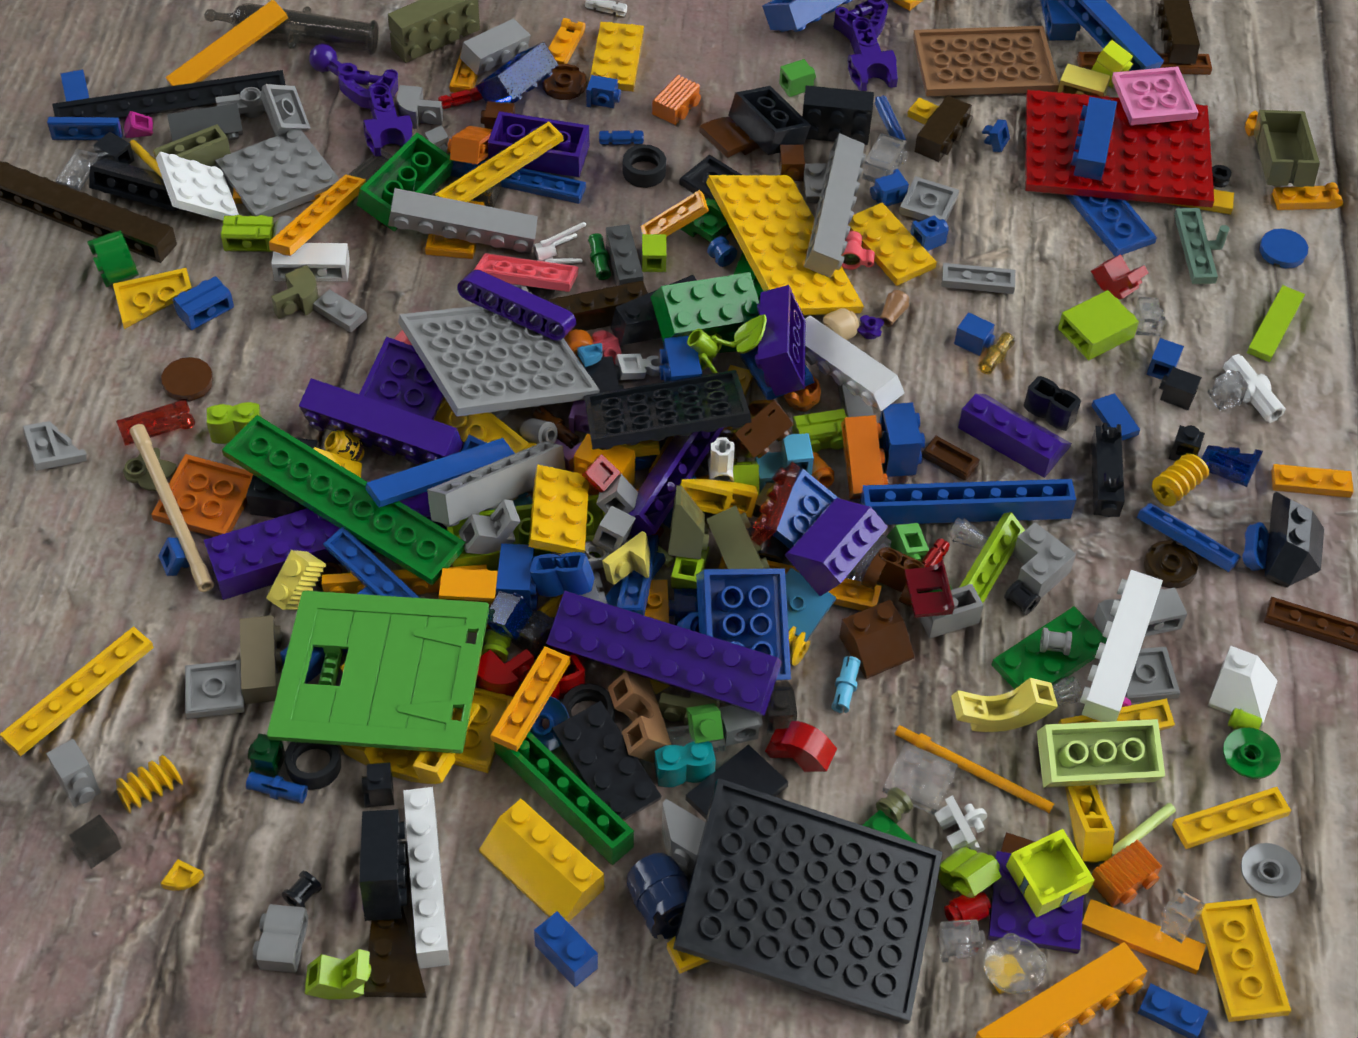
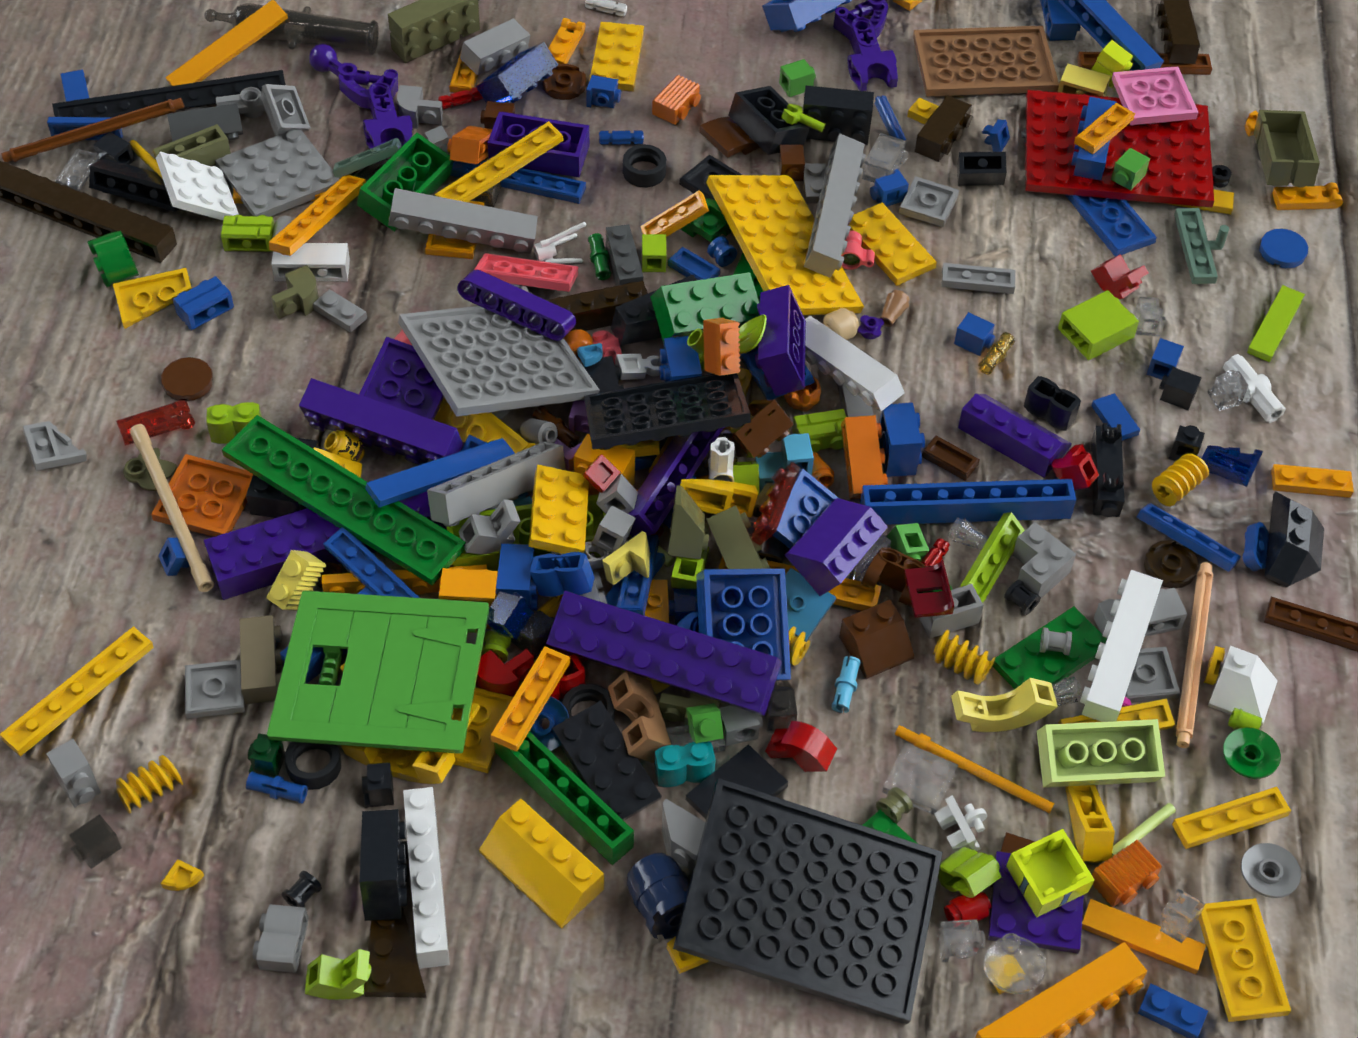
dark pink slope [124,111,153,138] -> none
blue brick [534,911,598,987] -> none
blue brick [910,215,949,251] -> none
none -> dark orange piece [1,98,184,162]
none -> sand green tile [333,138,402,178]
none -> blue tile [668,247,720,280]
none -> orange brick [703,318,741,376]
none -> lime bar [782,104,825,132]
none -> yellow piece [933,629,996,685]
none -> black brick [957,152,1007,186]
none -> red brick [1052,444,1099,490]
none -> light orange tile [1074,103,1135,154]
none -> bright green brick [1111,148,1150,190]
none -> light nougat piece [1176,562,1213,748]
none -> yellow tile [1204,646,1225,685]

